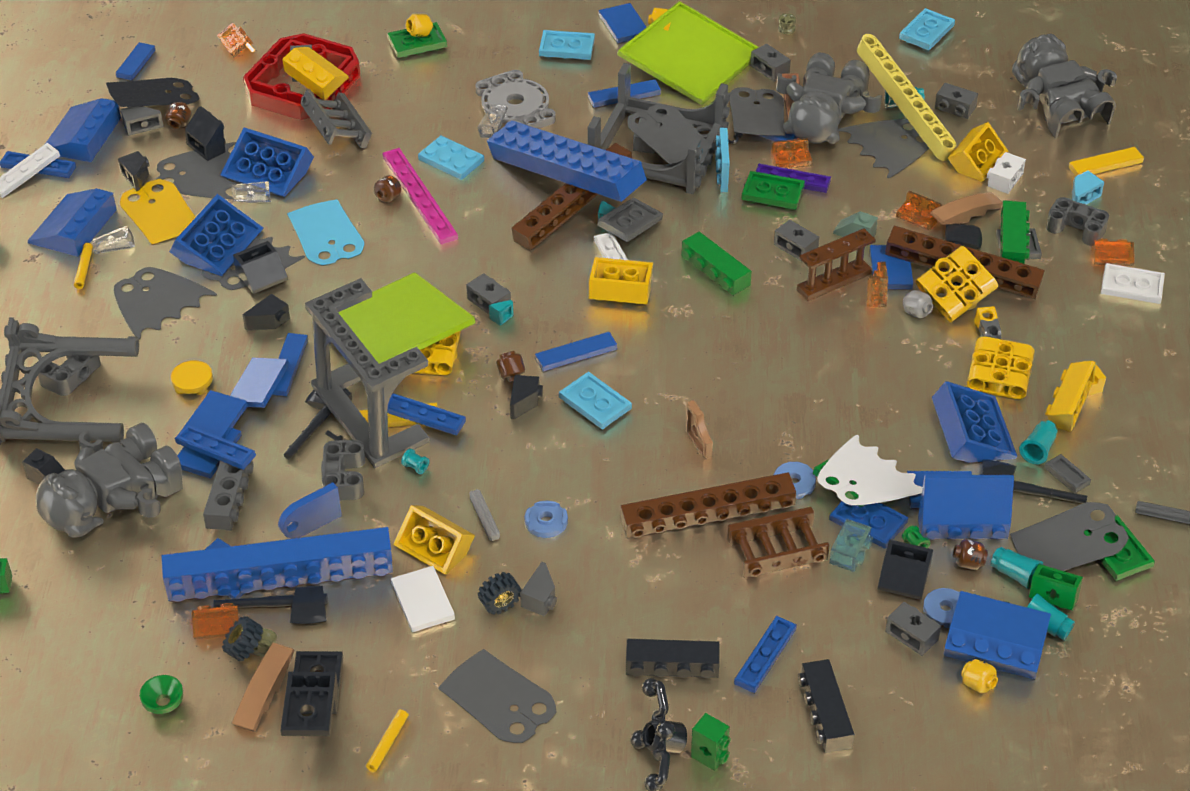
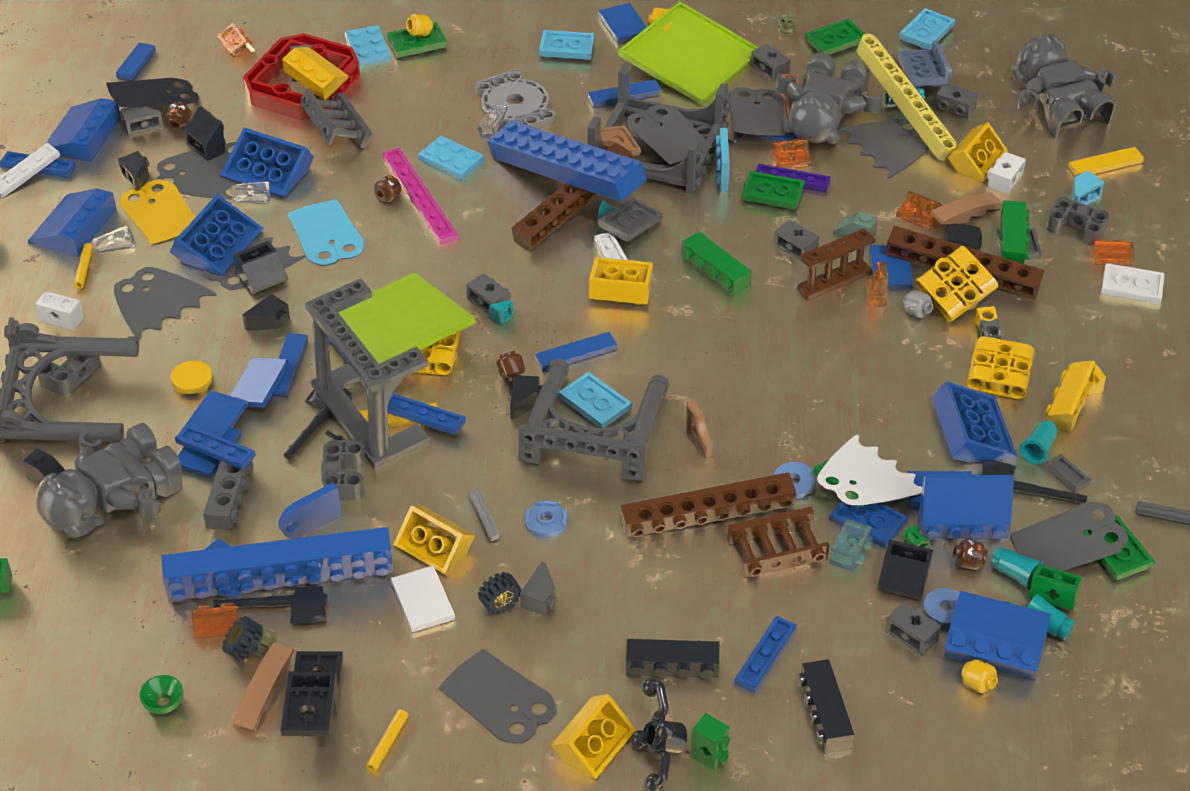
teal bush [401,449,430,475] -> none
none -> white brick [35,291,84,331]
none -> medium azure plate [345,25,391,66]
none -> dark grey arch [518,359,669,481]
none -> yellow slope [551,694,636,779]
none -> medium nougat tile [601,126,642,156]
none -> green plate [805,18,865,55]
none -> sand blue bracket [897,40,952,88]

